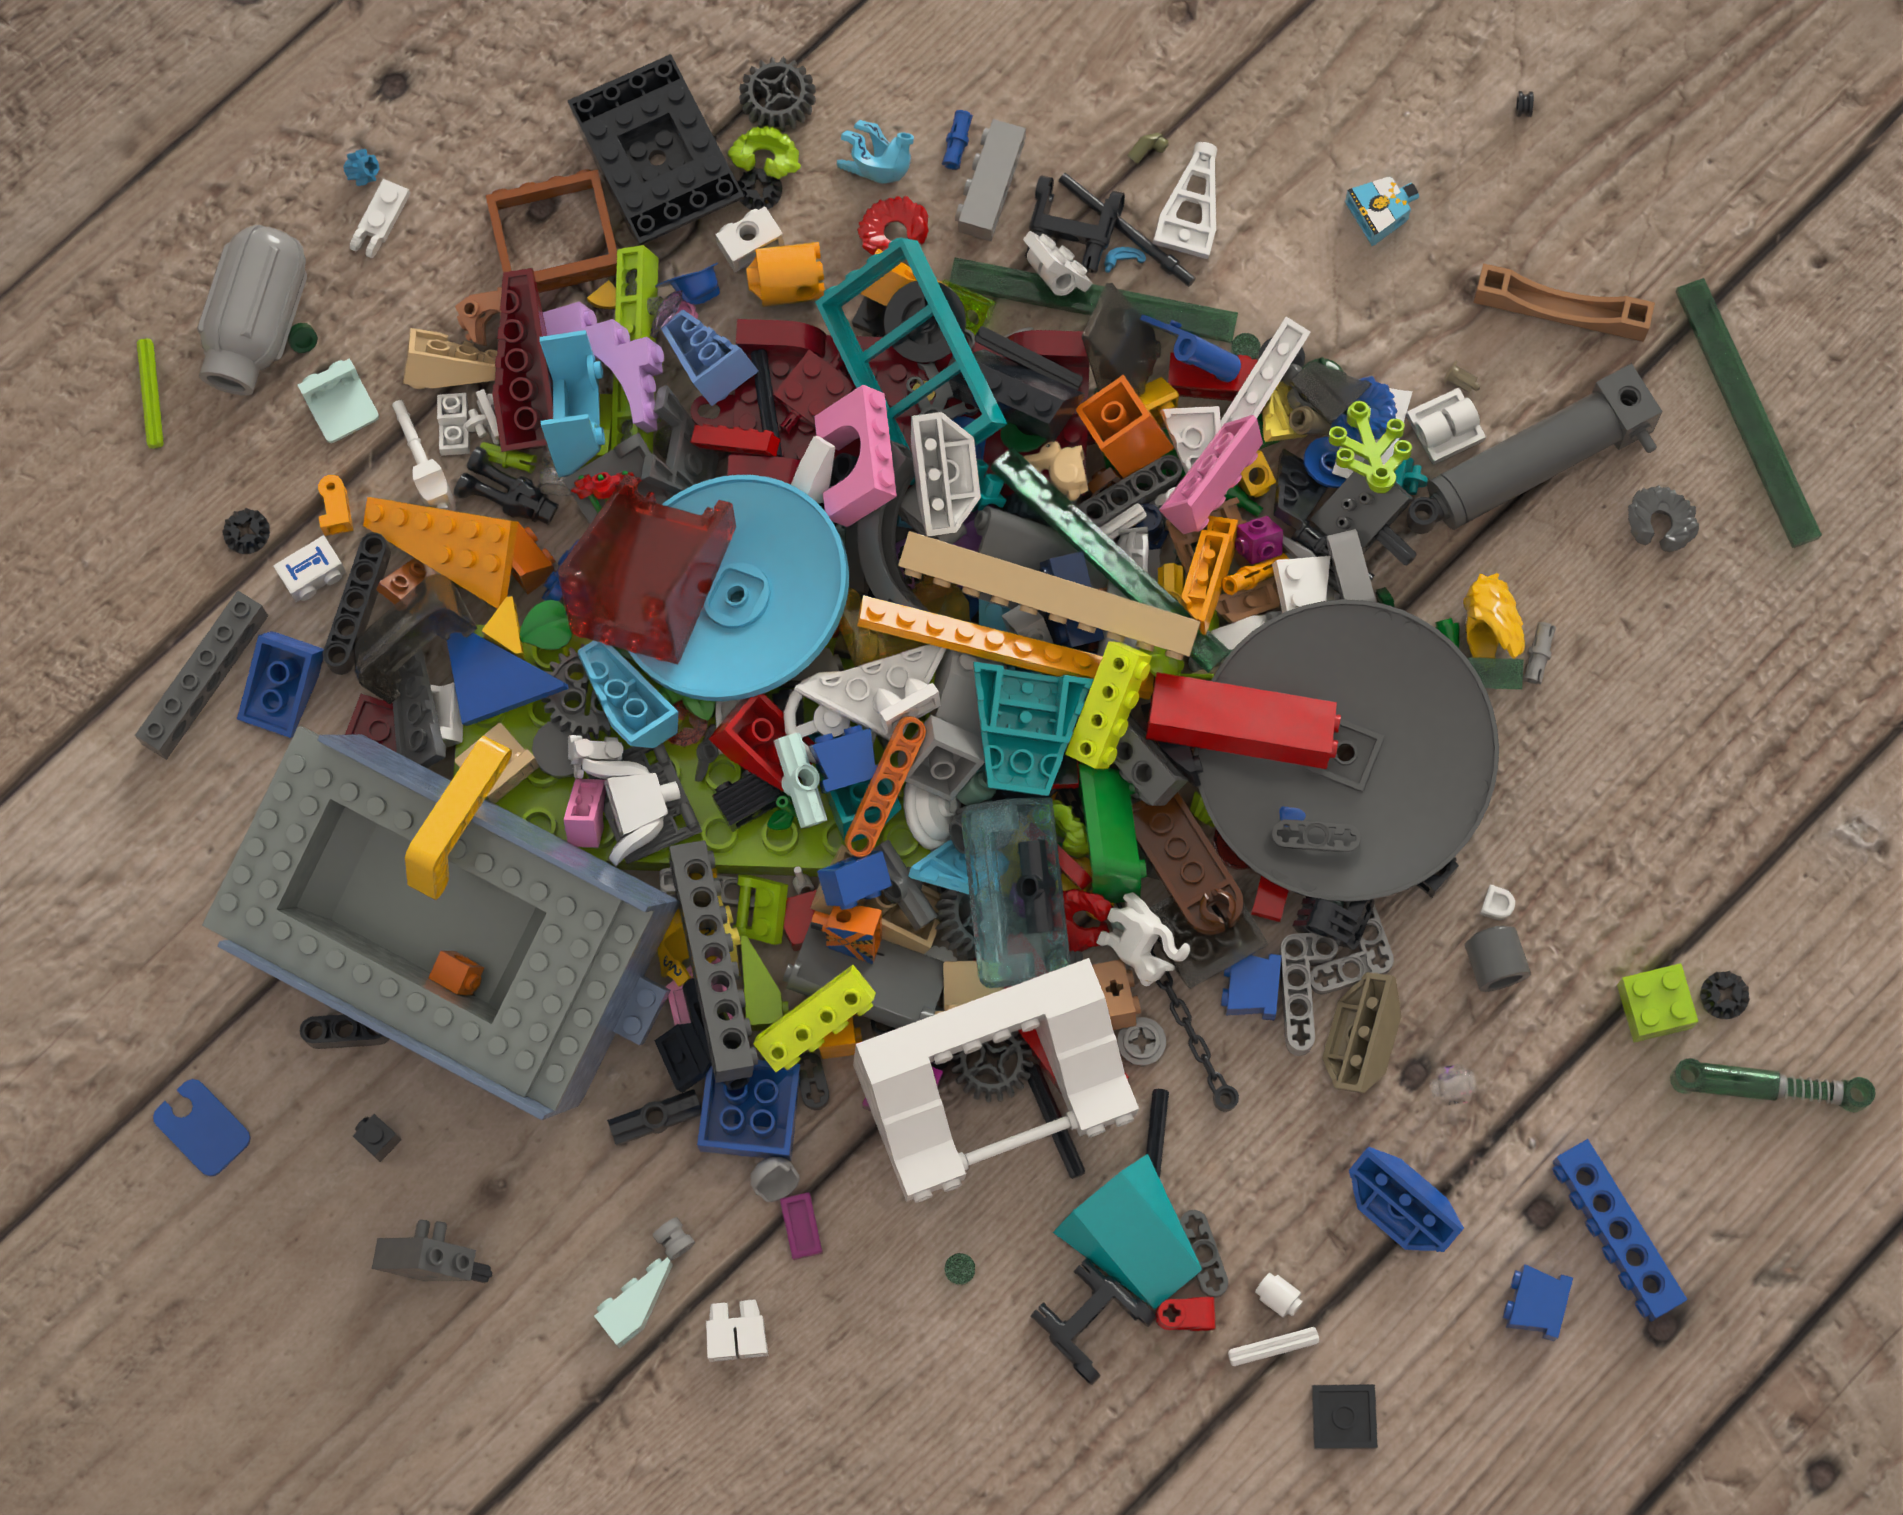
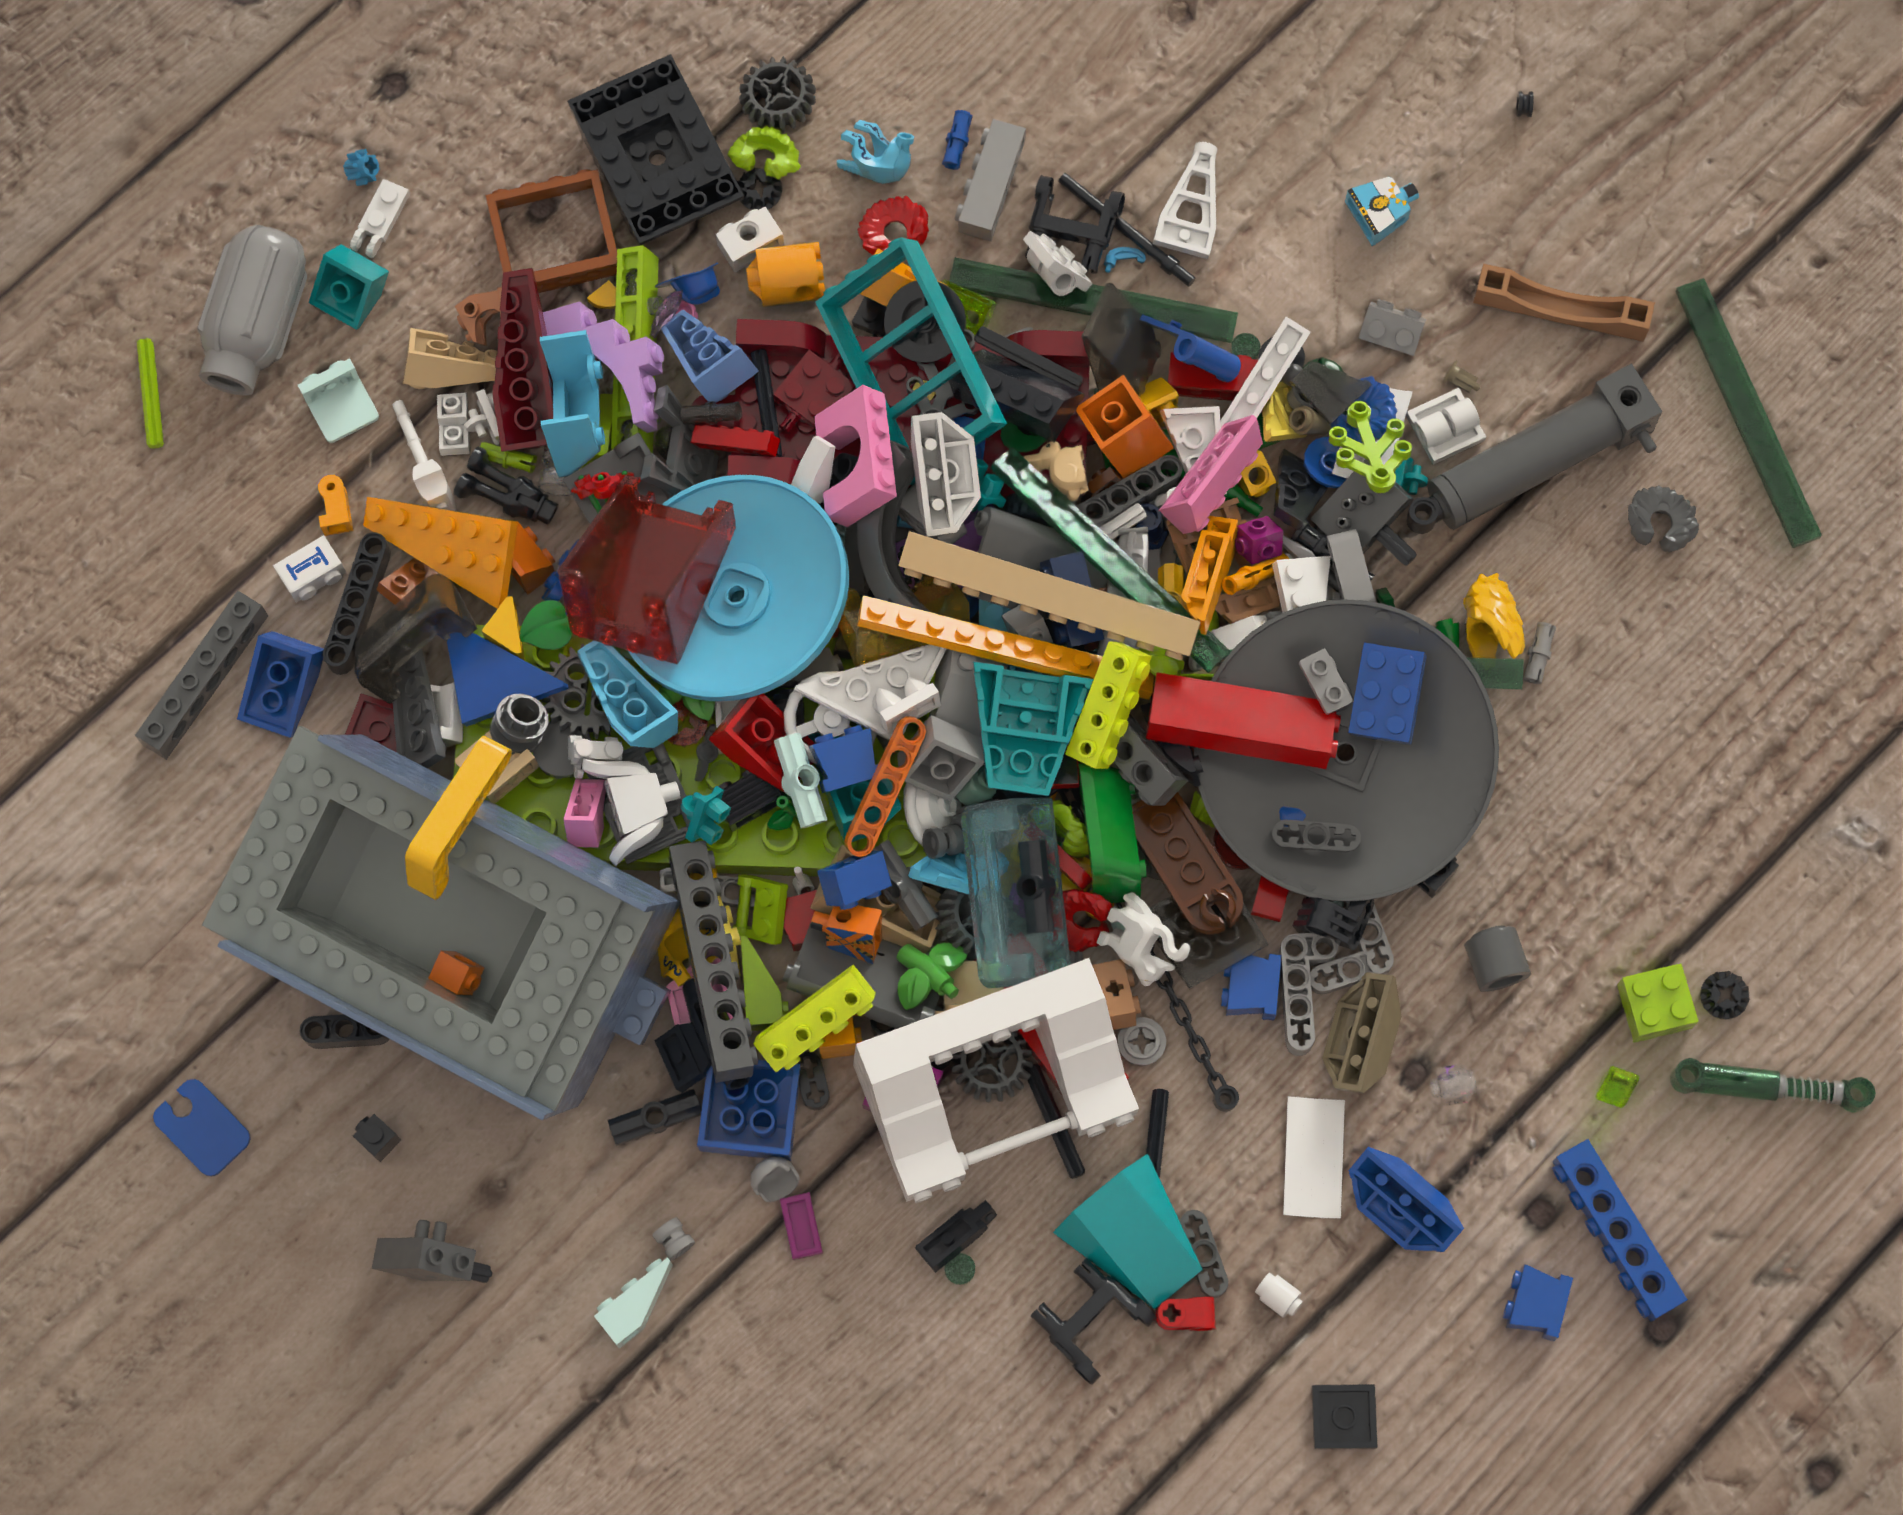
black gear [222,508,270,554] -> none
dark green tile [287,323,318,353] -> none
white hips [706,1300,769,1362] -> none
olive arm [1127,133,1169,164] -> none
white axle [1228,1327,1319,1366] -> none
white tile [1480,884,1515,920] -> none
none -> teal slope [308,244,389,330]
none -> dark grey piece [490,693,549,754]
none -> clear smoke pin [680,401,742,425]
none -> teal hips [681,786,731,845]
none -> bright green plant [896,943,967,1010]
none -> black hinge [915,1200,997,1273]
none -> dark grey wheel [922,824,965,859]
none -> white sticker [1283,1096,1345,1219]
none -> light grey bracket [1299,648,1354,715]
none -> blue brick [1348,643,1427,745]
none -> light grey bracket [1359,299,1426,356]
none -> clear neon green slope [1595,1066,1640,1108]

